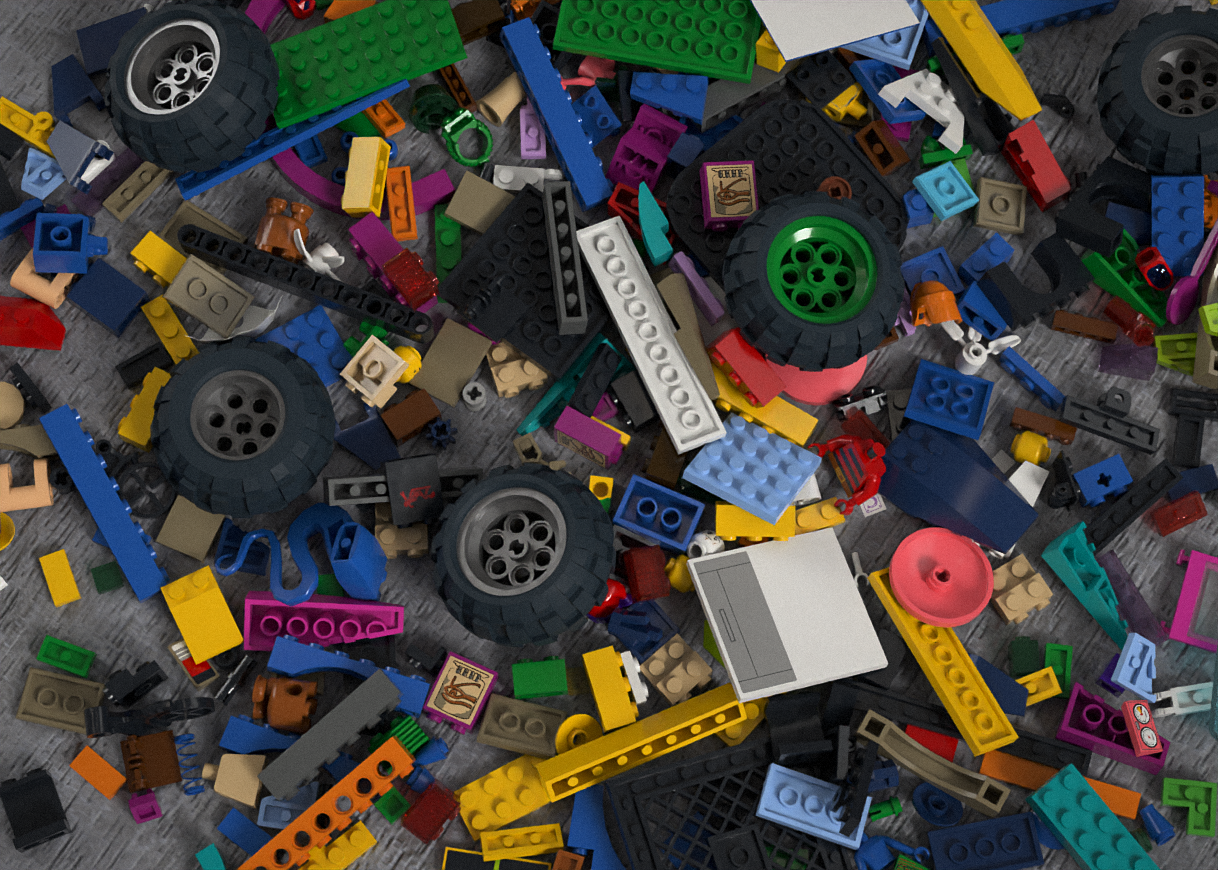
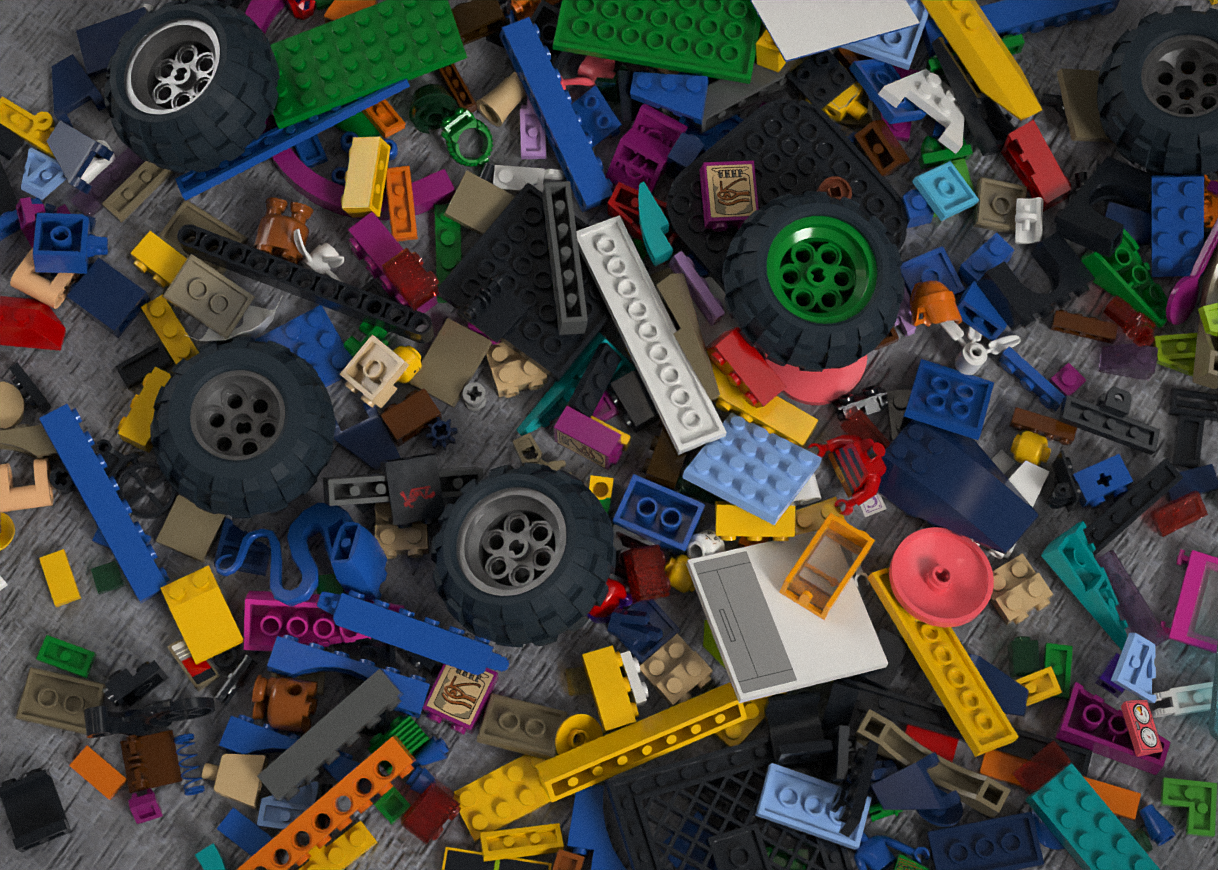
green brick [512,656,568,700] -> none
red rock [1134,247,1173,291] -> none
none -> magenta tile [16,197,46,231]
none -> blue hinge [317,590,510,675]
none -> door [779,513,875,620]
none -> dark blue flag [870,752,961,810]
none -> clear red plate [1012,740,1071,795]
none -> white hips [1015,197,1043,244]
none -> magenta plate [1049,363,1087,396]
none -> dark tan tile [1057,68,1113,142]

